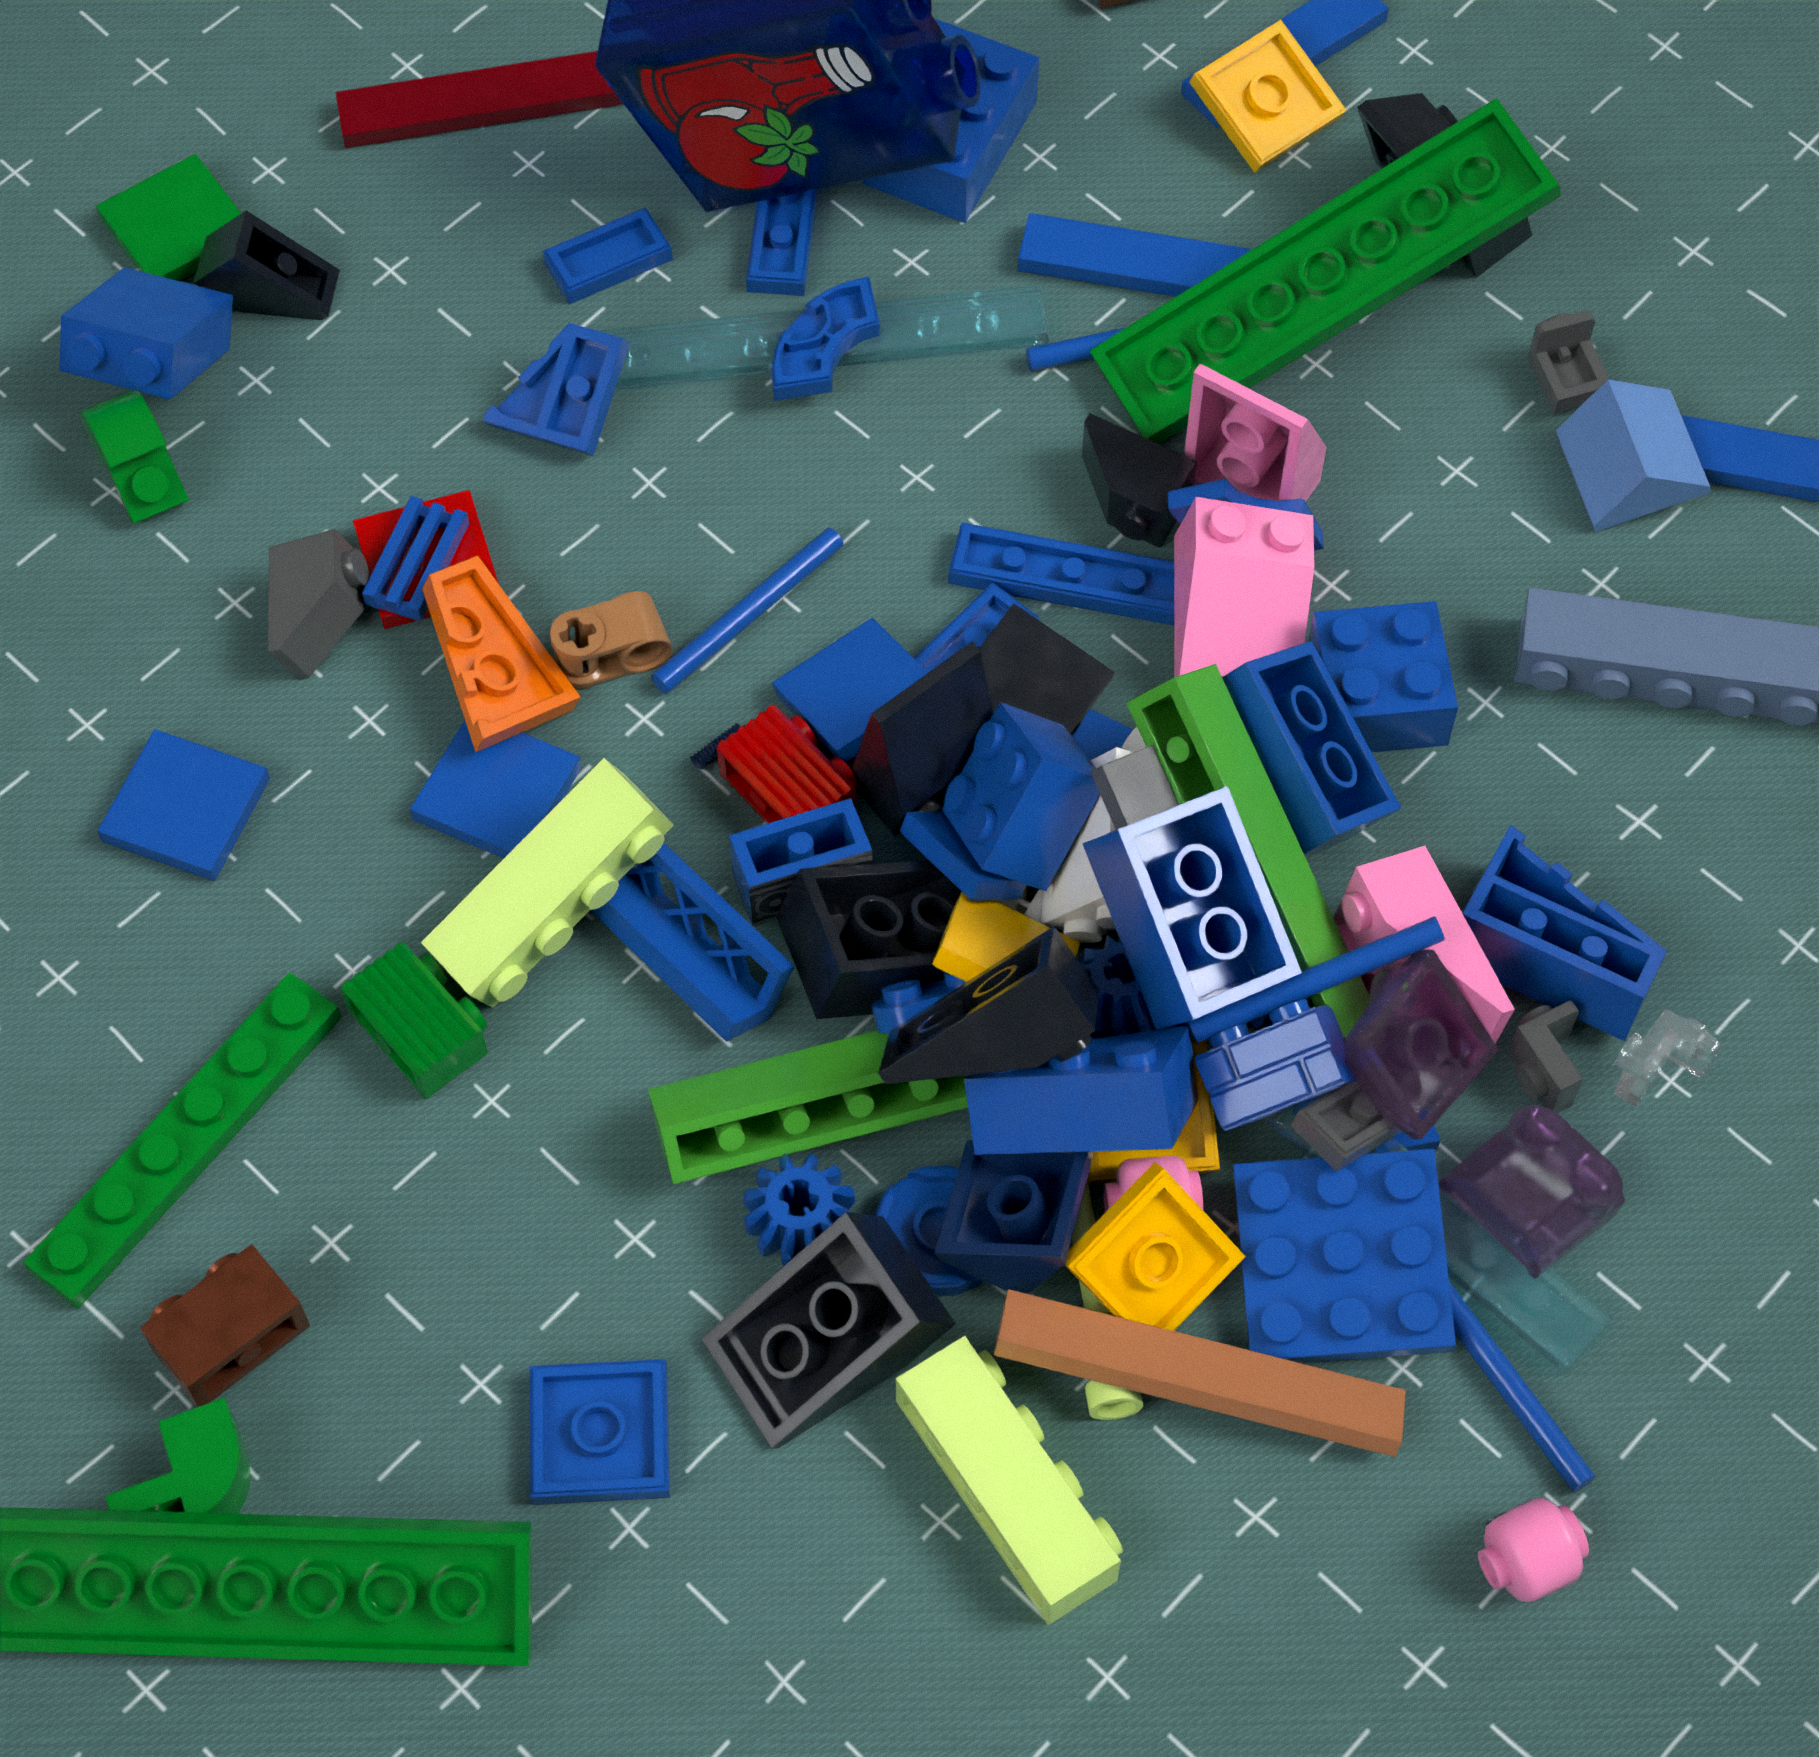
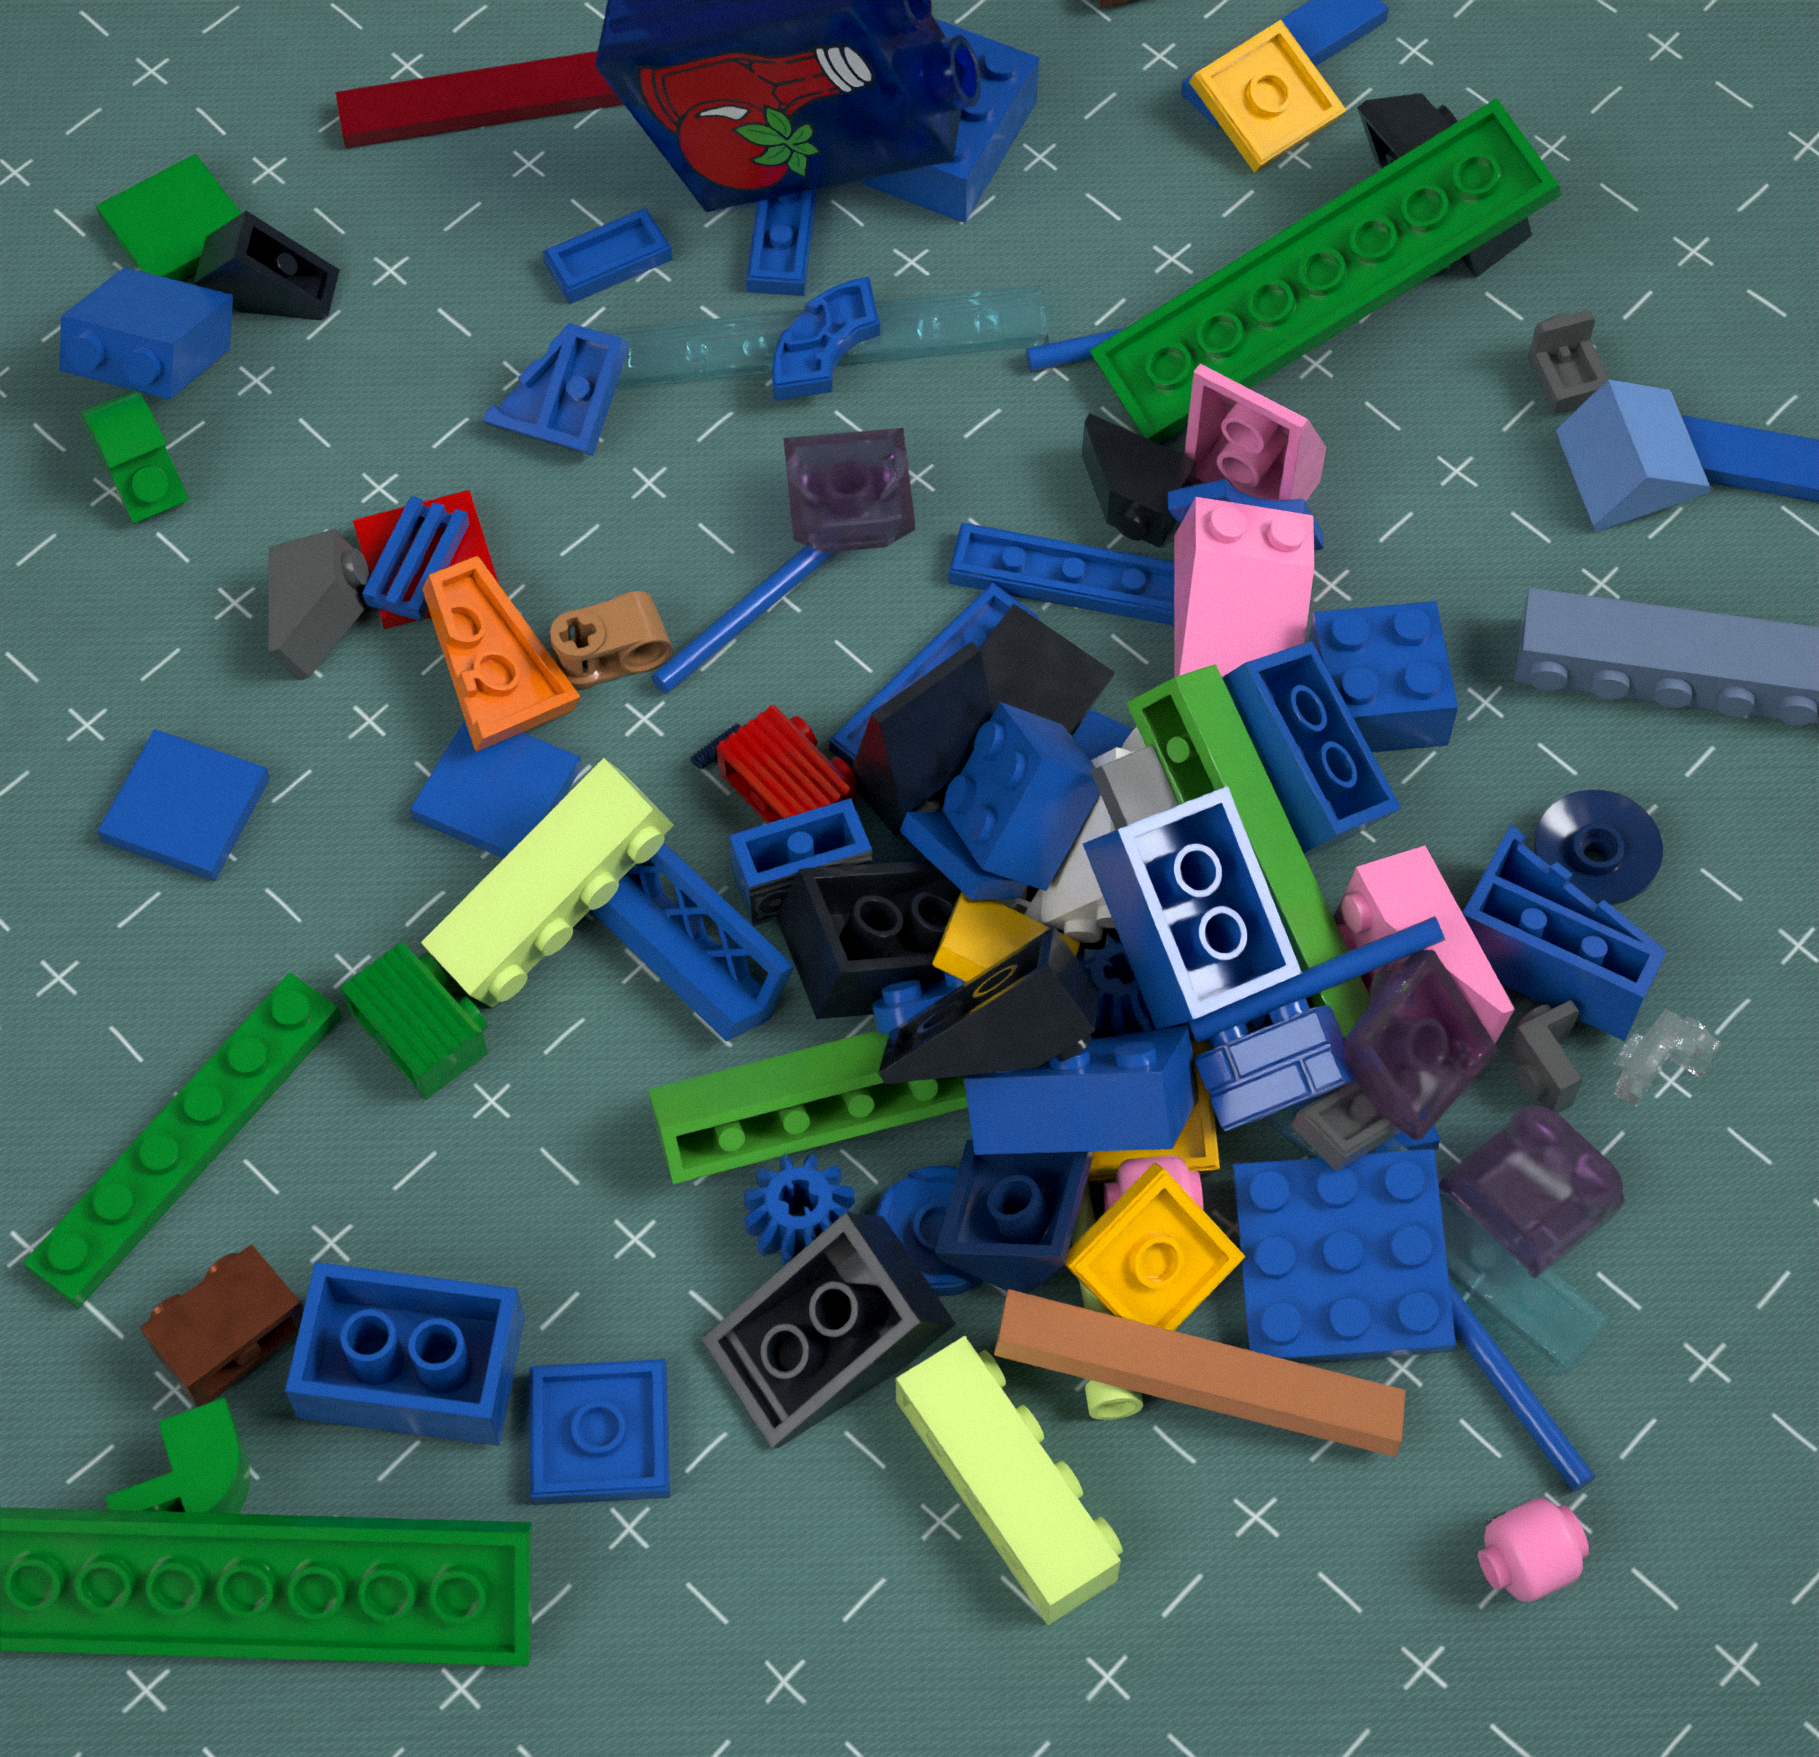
blue tile [772,617,928,763] -> none
blue tile [1018,213,1252,297] -> none
none -> blue brick [285,1262,525,1446]
none -> clear purple slope [783,428,915,553]
none -> dark blue dish [1534,789,1663,905]

